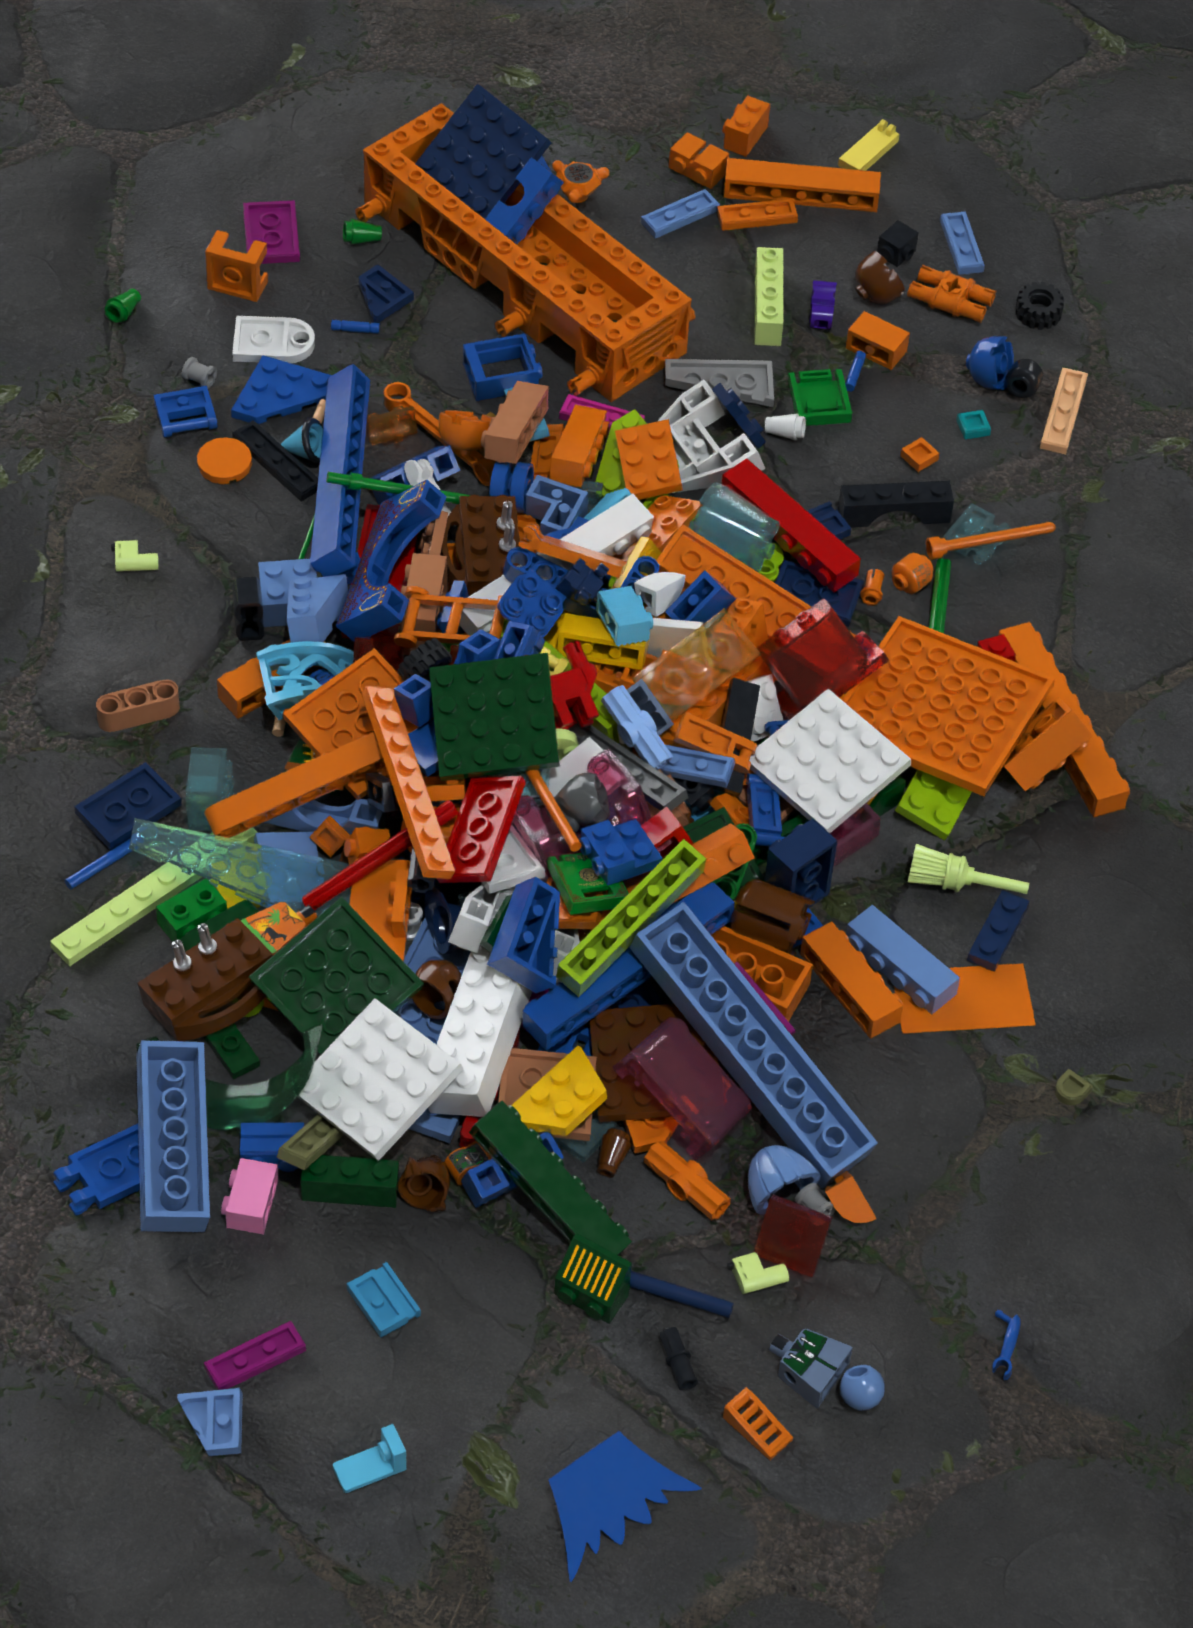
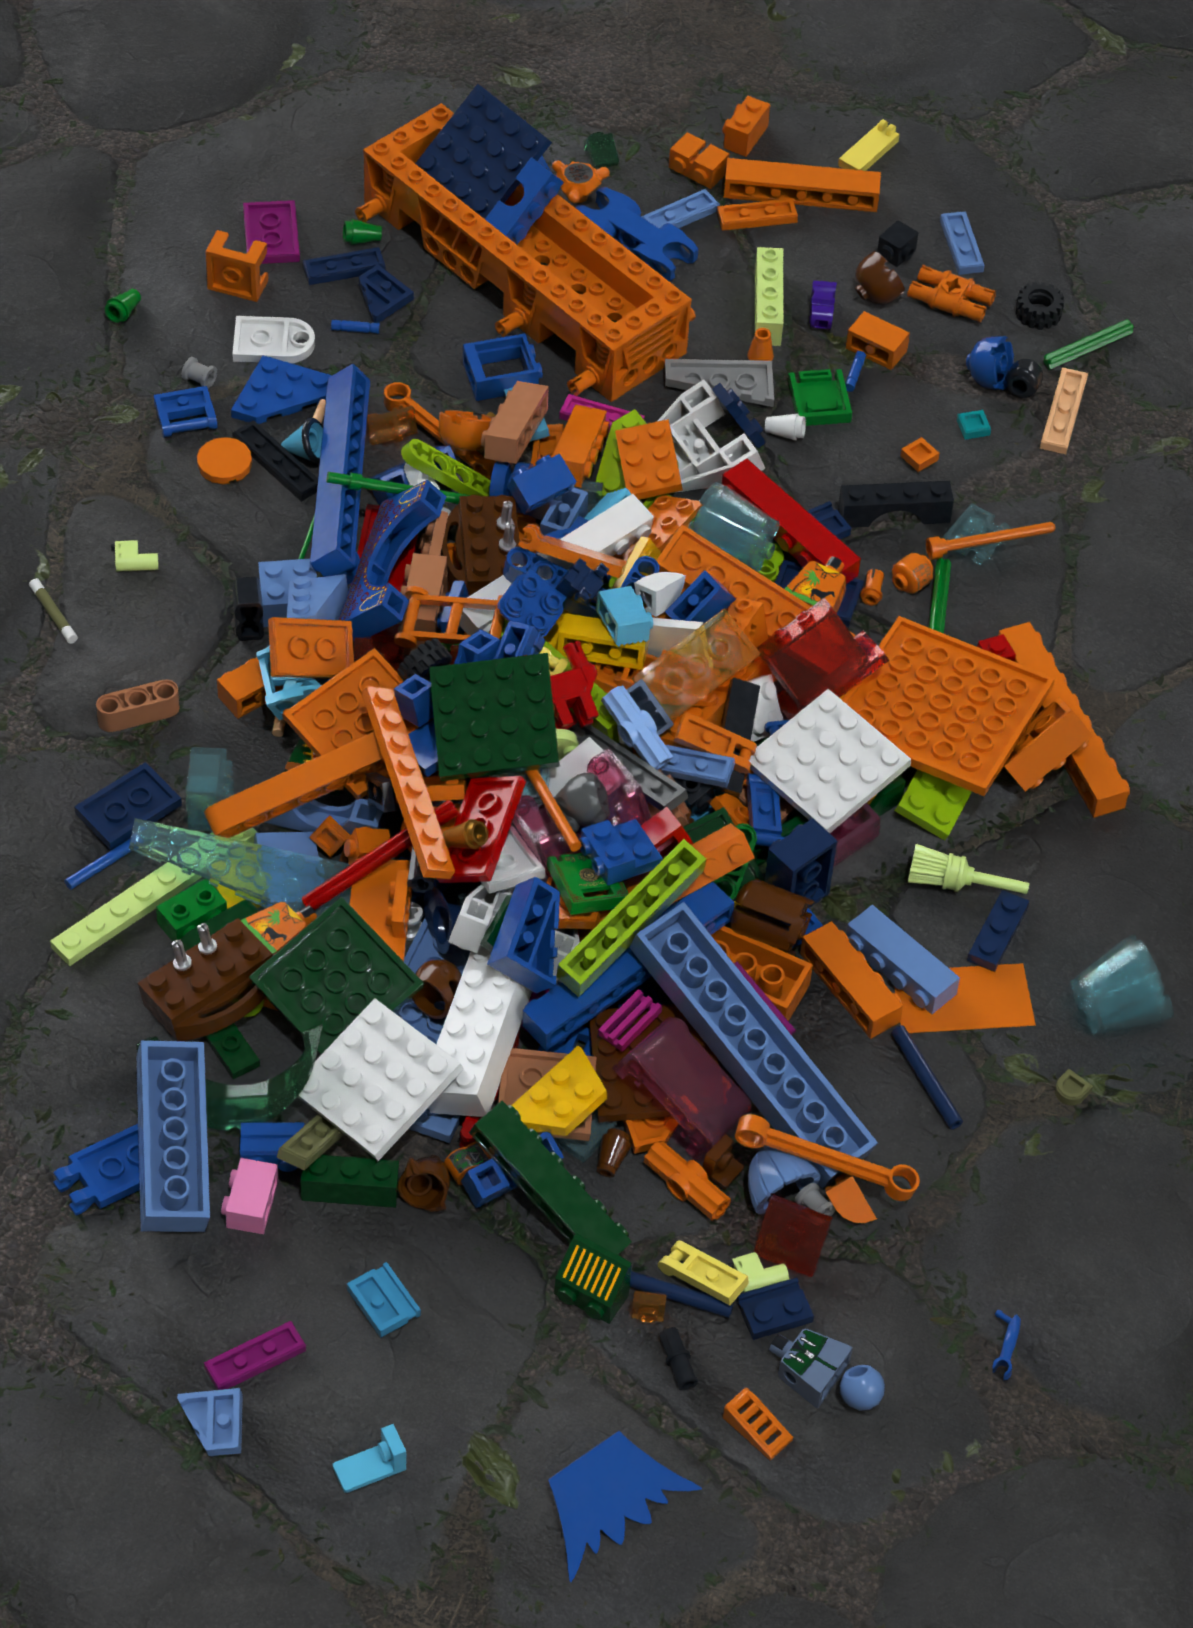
none -> olive bar [29,578,78,644]
none -> orange tile [268,617,354,679]
none -> dark blue tile [303,247,386,285]
none -> lime beam [401,439,491,496]
none -> pearl gold cone [443,819,488,849]
none -> blue brick [507,454,577,515]
none -> blue piece [575,187,698,281]
none -> clear green bracket [584,132,619,169]
none -> dark pink tile [598,989,662,1052]
none -> clear orange plate [632,1291,667,1323]
none -> light yellow plate [658,1240,749,1306]
none -> reddish brown bracket [702,1134,744,1189]
none -> orange piece [735,1114,920,1201]
none -> dark blue plate [736,1277,814,1340]
none -> orange cone [747,328,774,361]
none -> orange torso [785,556,846,621]
none -> dark blue piece [891,1025,963,1130]
none -> green axle [1043,319,1134,369]
none -> clear light blue cone [1070,934,1174,1035]

